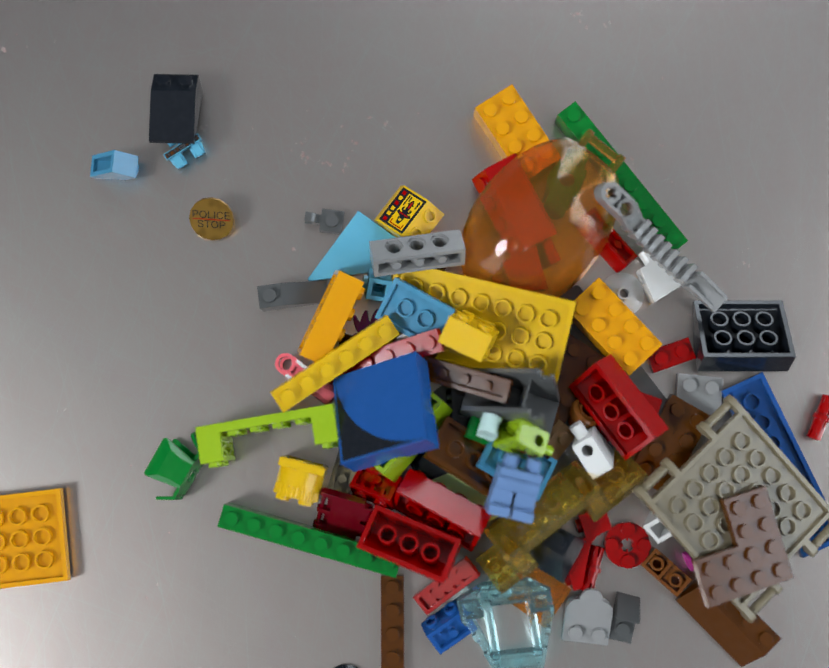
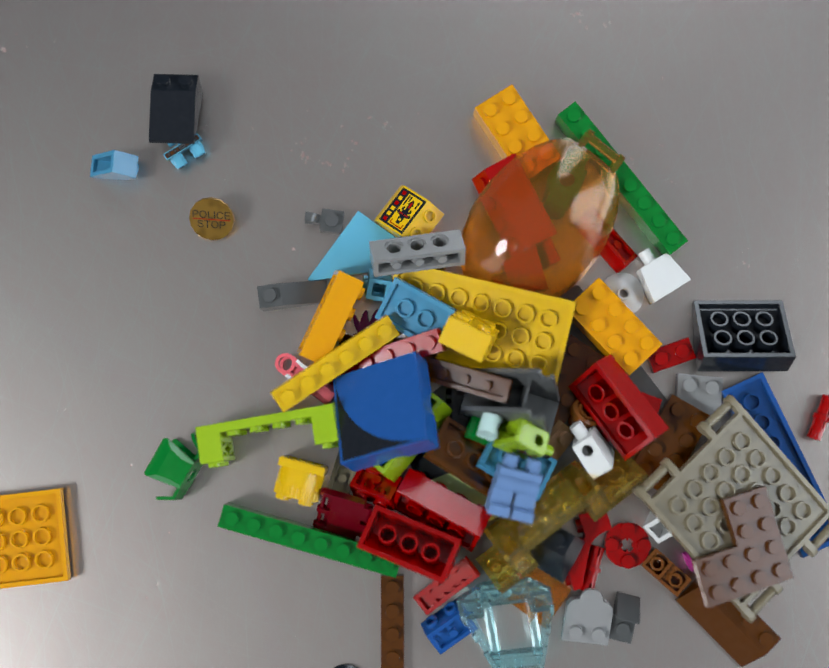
light grey piece [594,182,728,313] -> none

